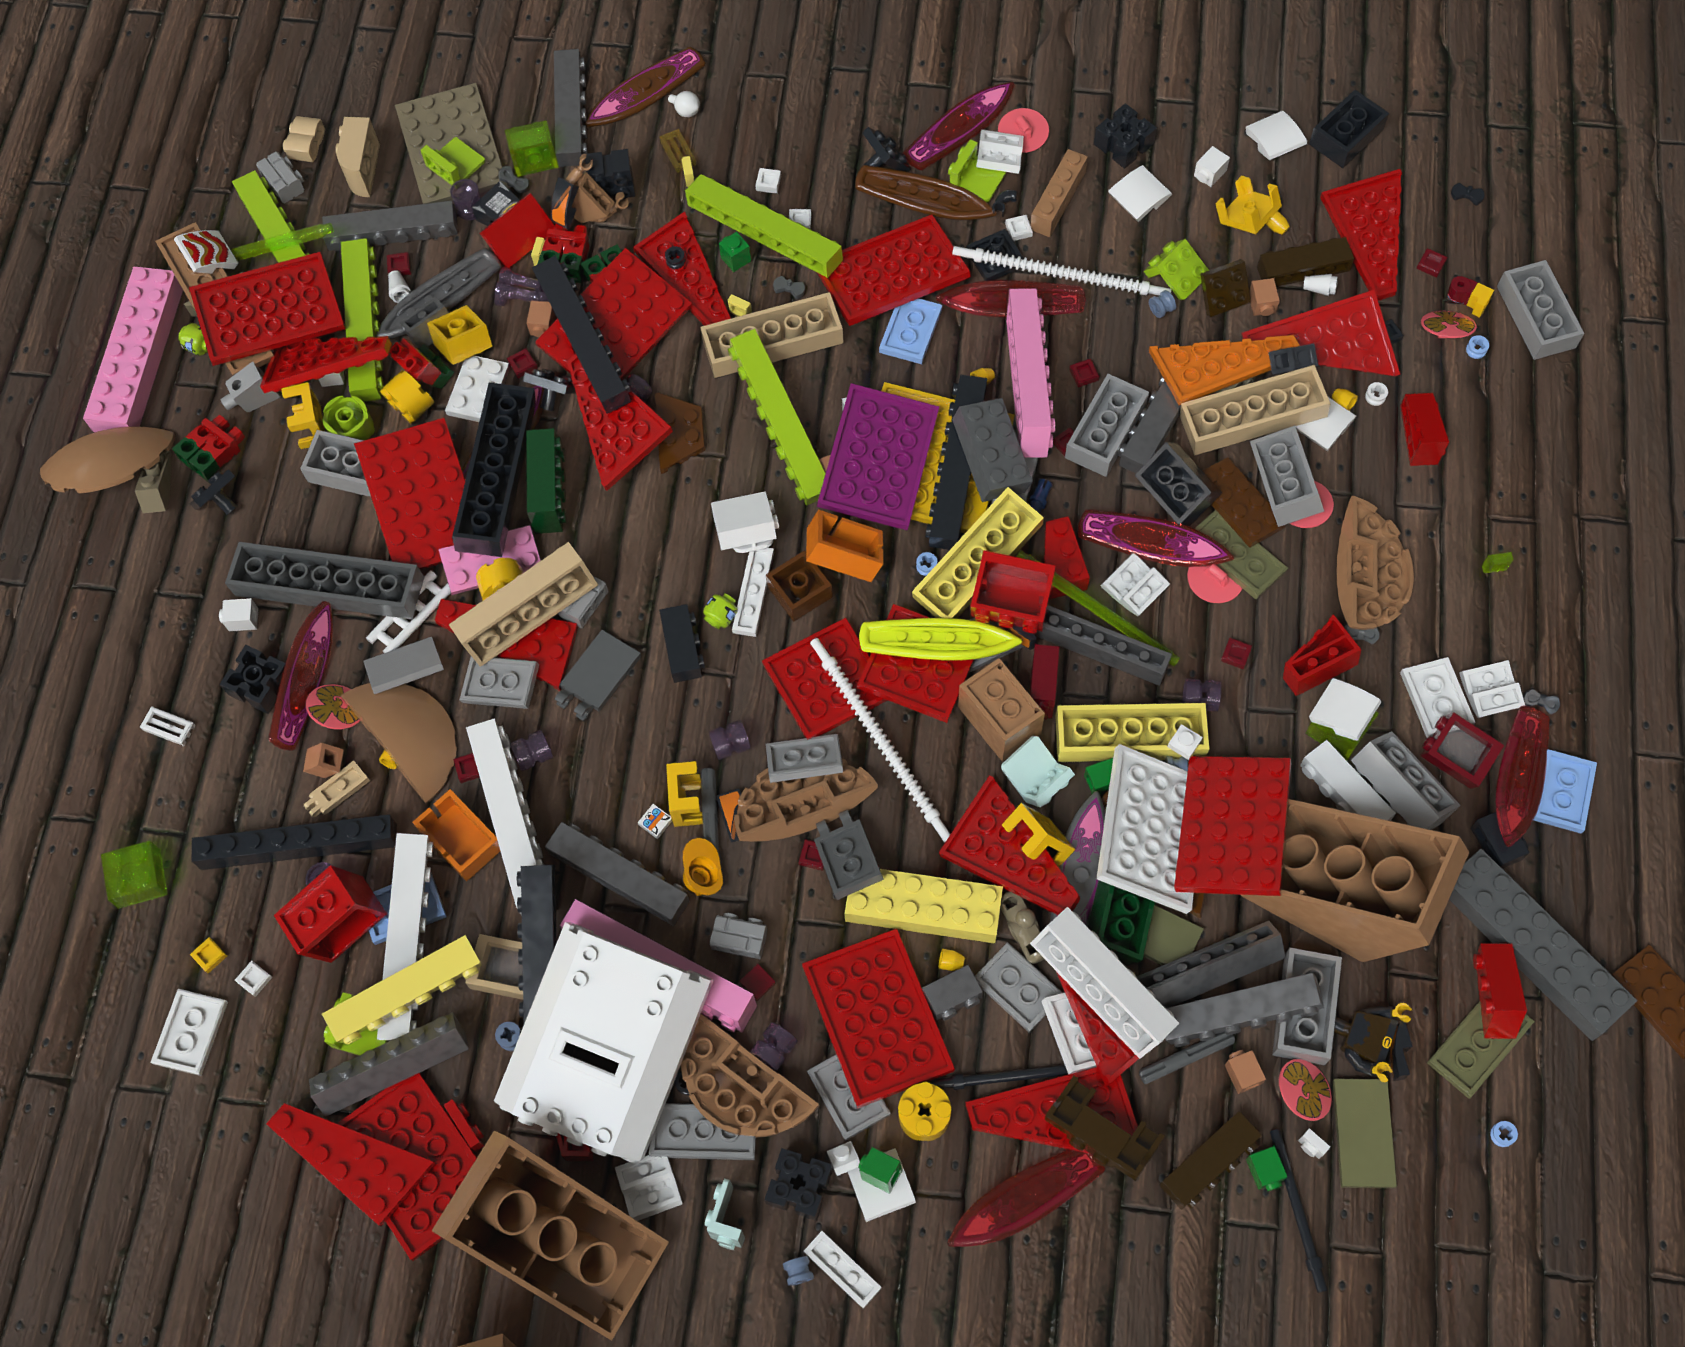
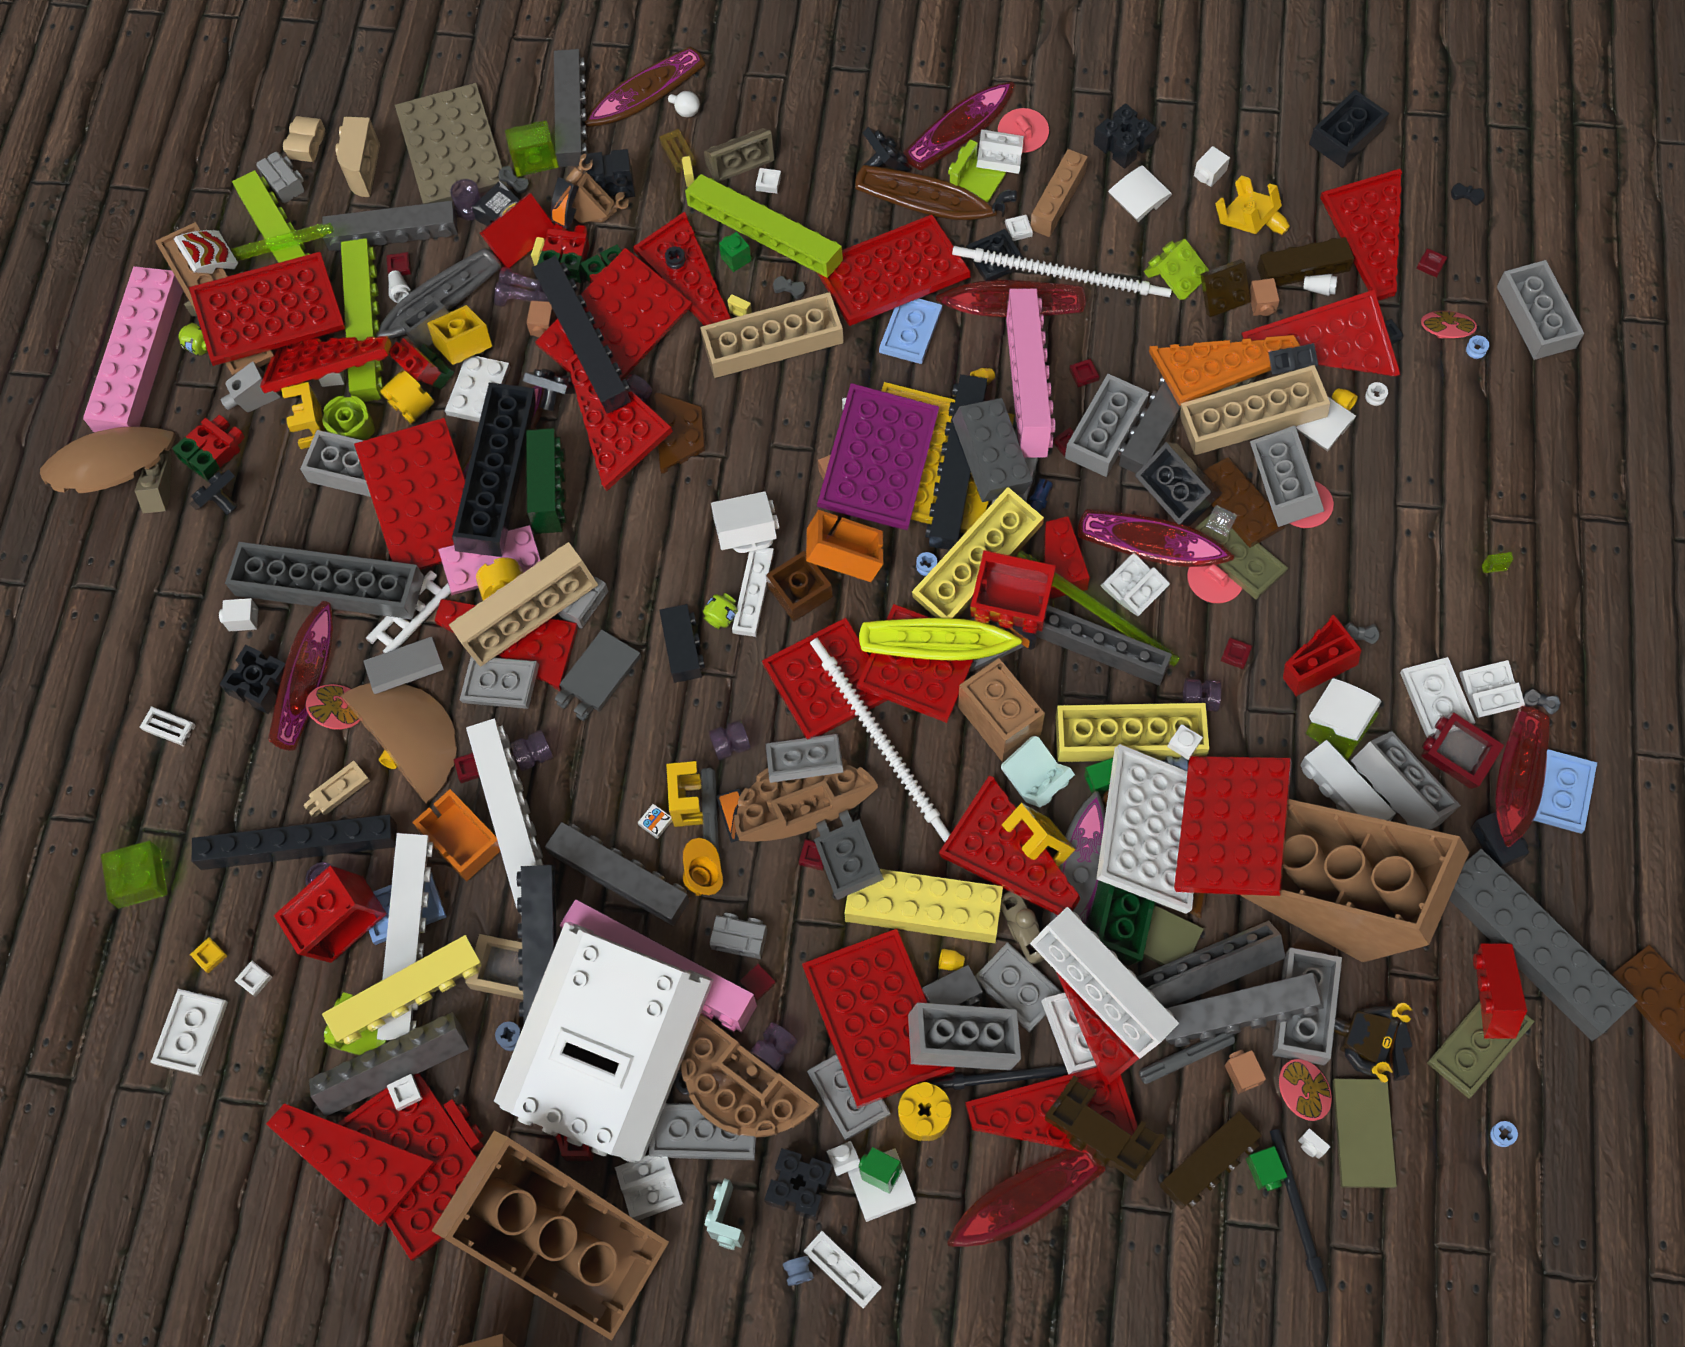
nougat brick [303,743,343,778] -> none
lime bracket [420,137,485,188] -> none
dark red tile [507,348,538,379] -> none
lime brick [728,329,825,506] -> none
white tile [789,209,811,230] -> none
dark red window [1030,644,1059,720] -> none
sand blue wheel [1149,290,1176,318] -> none
white slope [1246,111,1307,160] -> none
medium nougat brick [1337,496,1414,630] -> none
red wedge [1400,393,1449,466] -> none
leg [1447,276,1494,318] -> none
none -> white plate [387,1074,423,1111]
none -> dark tan slope [704,128,774,182]
none -> light grey brick [908,1003,1021,1070]
none -> clear plate [1206,505,1237,537]

